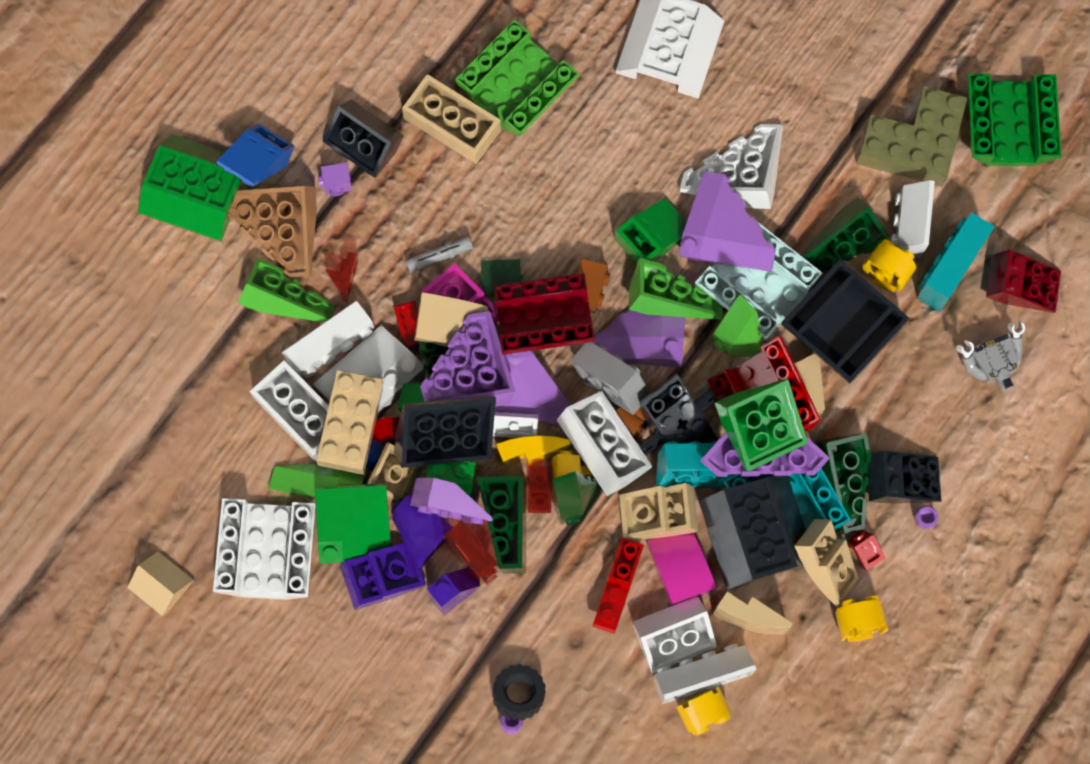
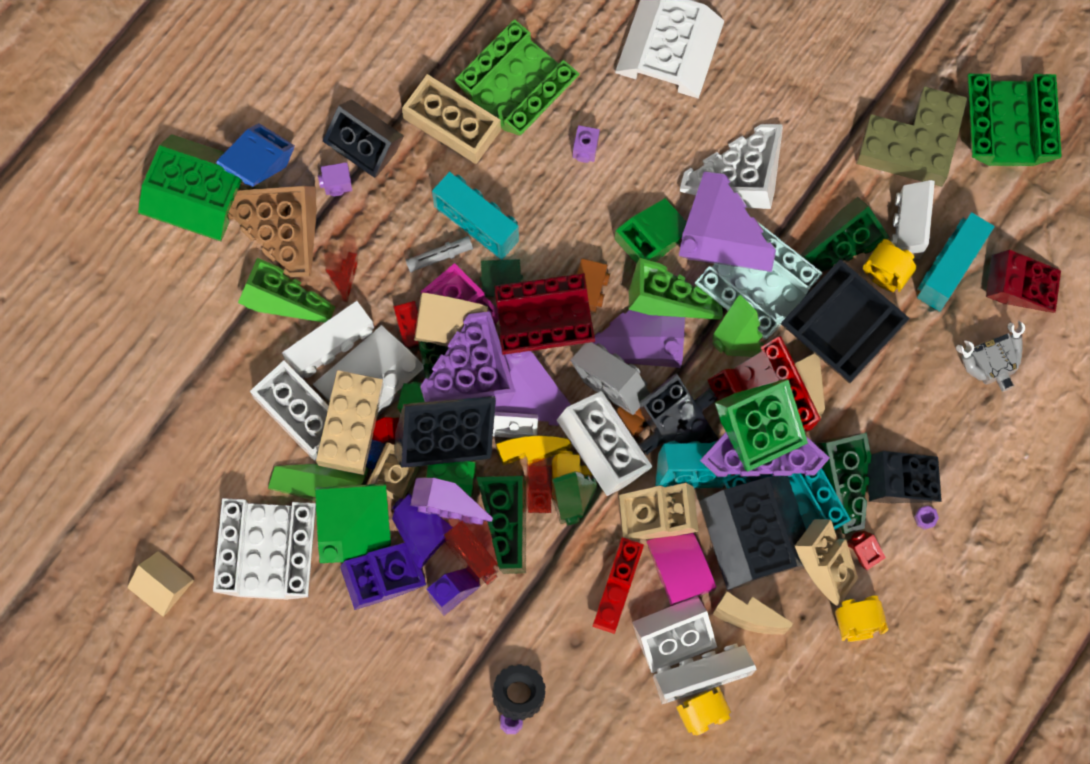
none -> teal brick [432,171,519,260]
none -> medium lavender brick [573,125,600,163]

